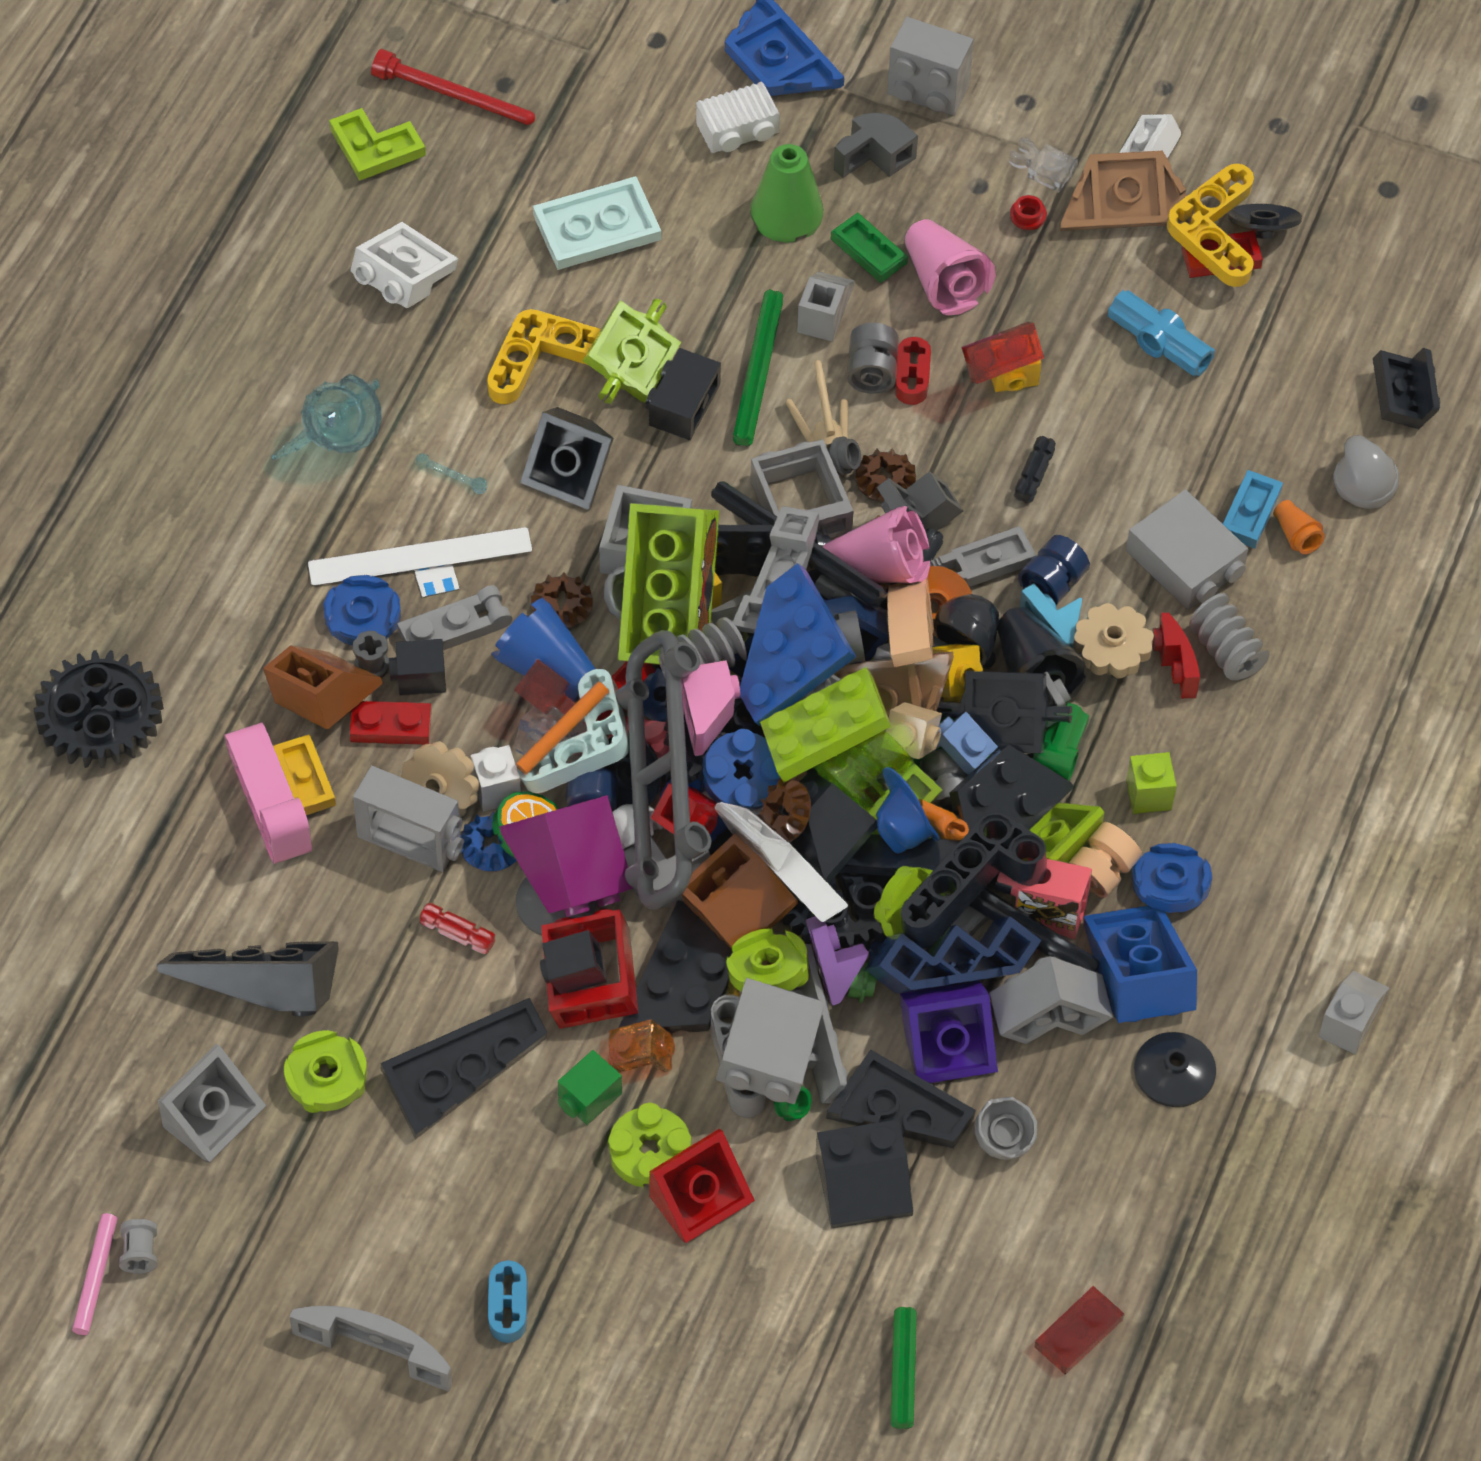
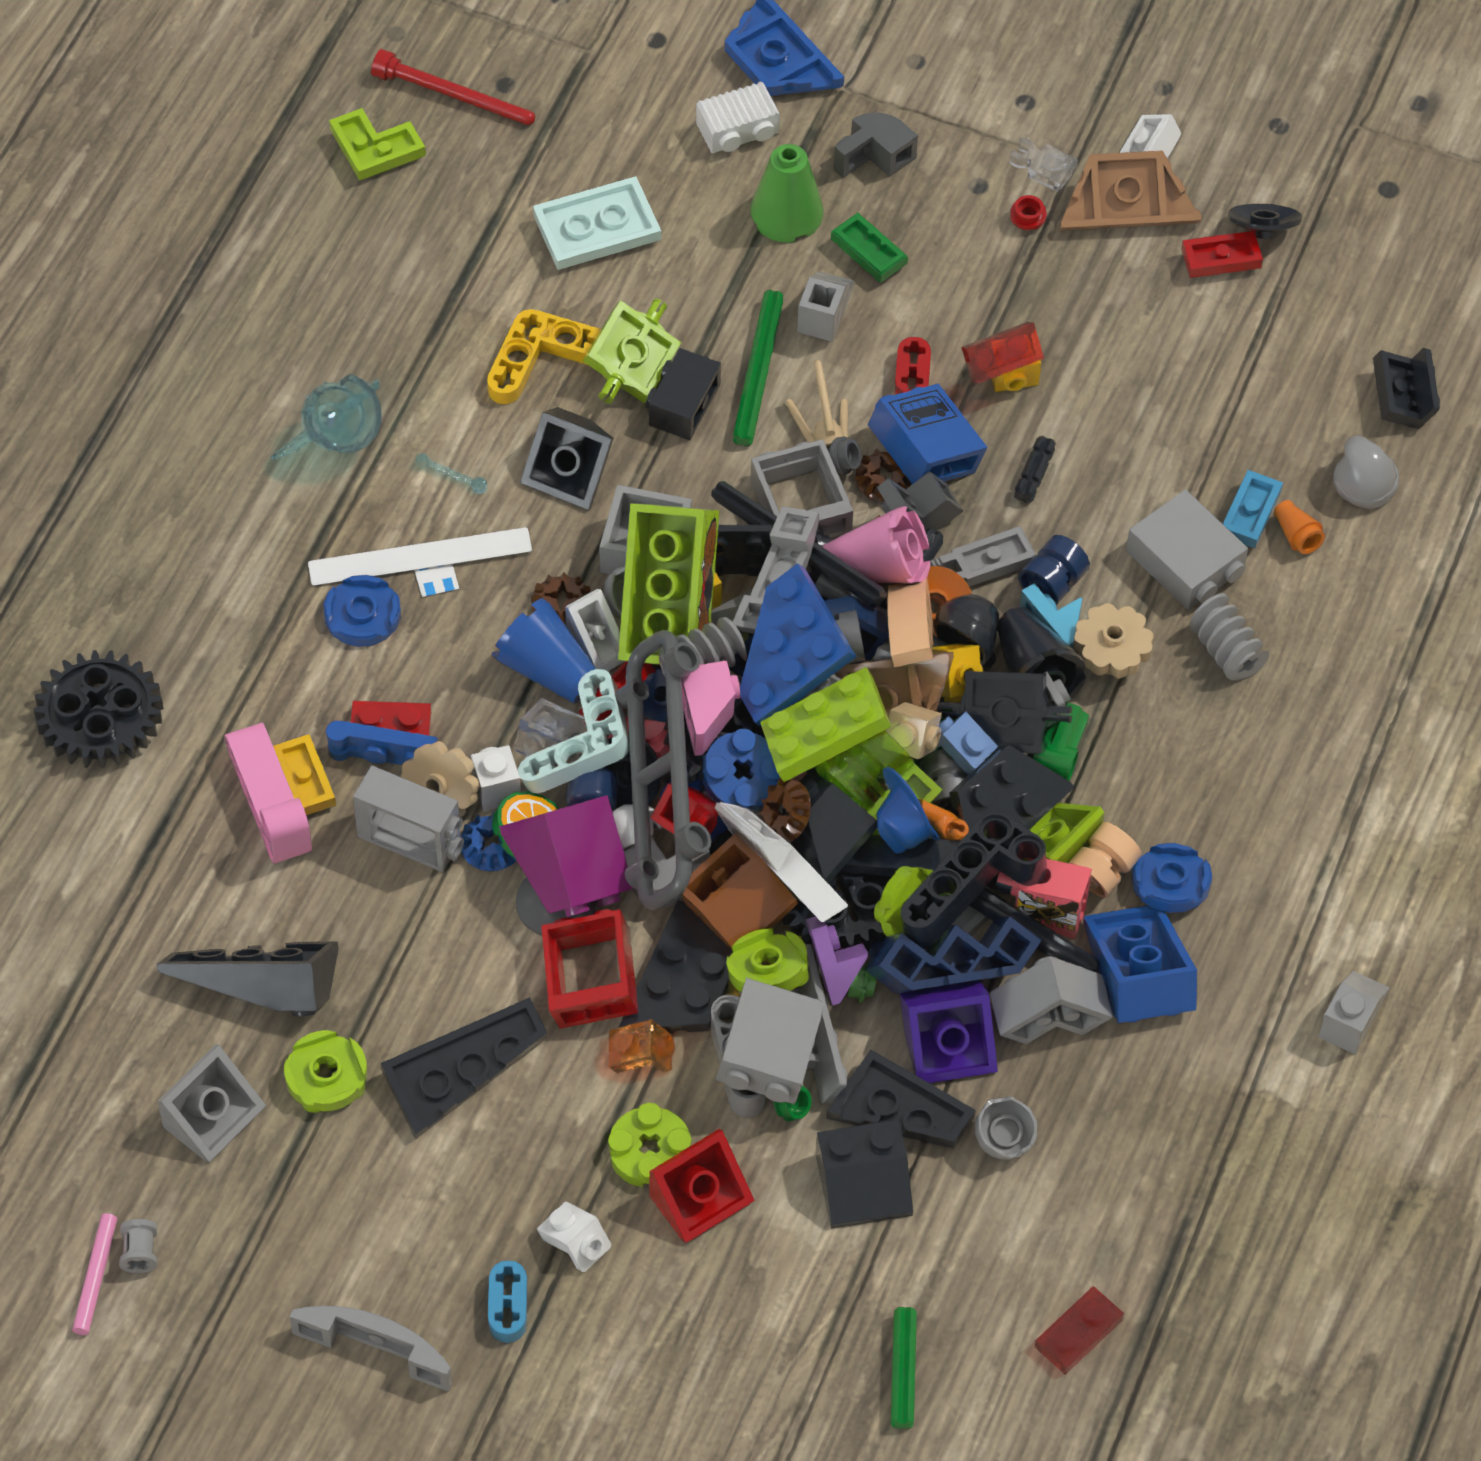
dark orange slope [263,645,383,730] -> none
white plate [350,222,458,308] -> none
dark grey bush [353,631,389,678] -> none
black brick [389,639,446,696] -> none
light grey plate [397,585,513,650] -> none
red axle [419,903,495,954] -> none
clear red plate [514,659,577,715] -> none
orange bar [515,681,609,775] -> none
black brick [540,930,608,994] -> none
green brick [558,1050,622,1125] -> none
flat silver wheel [847,323,899,394] -> none
light grey brick [887,16,974,116] -> none
bright pink cone [905,219,996,316] -> none
dark azure piece [1107,290,1215,376] -> none
lime brick [1126,752,1177,814] -> none
black dish [1134,1032,1216,1107] -> none
red slope [1152,612,1200,699] -> none
yellow beam [1167,164,1254,287] -> none
none -> blue plate [326,721,438,765]
none -> white bracket [537,1201,611,1272]
none -> white slope [565,589,625,671]
none -> blue brick [867,383,988,484]

